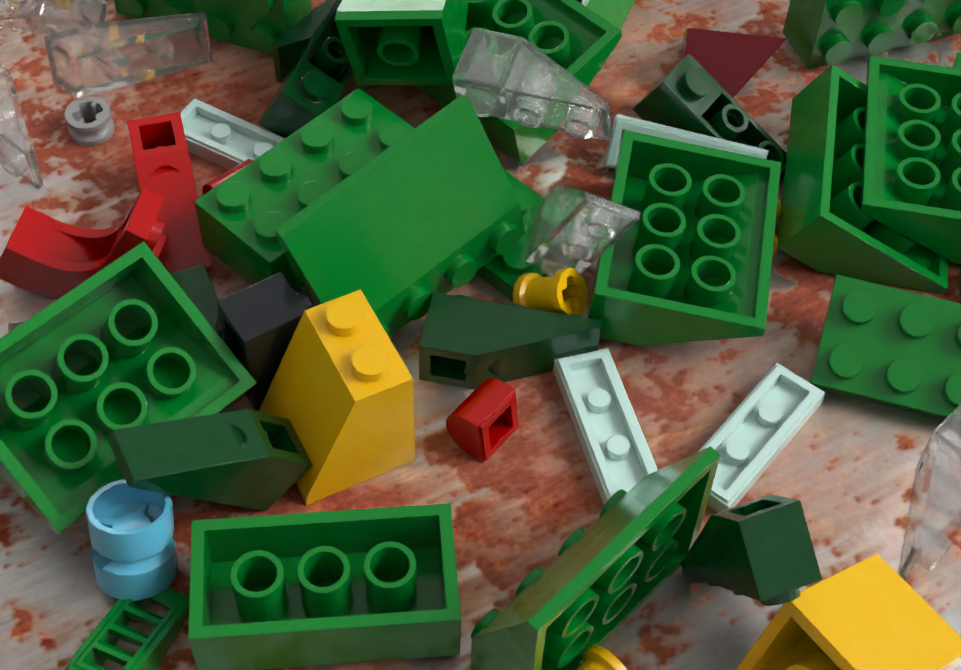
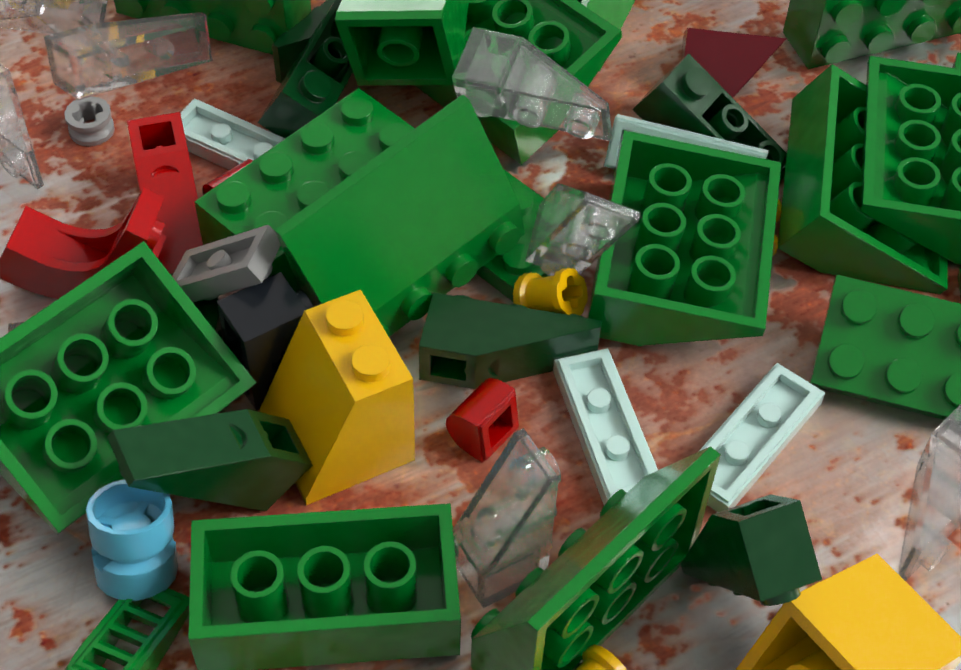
none -> light grey plate [172,225,281,303]
none -> clear slope [453,428,561,609]

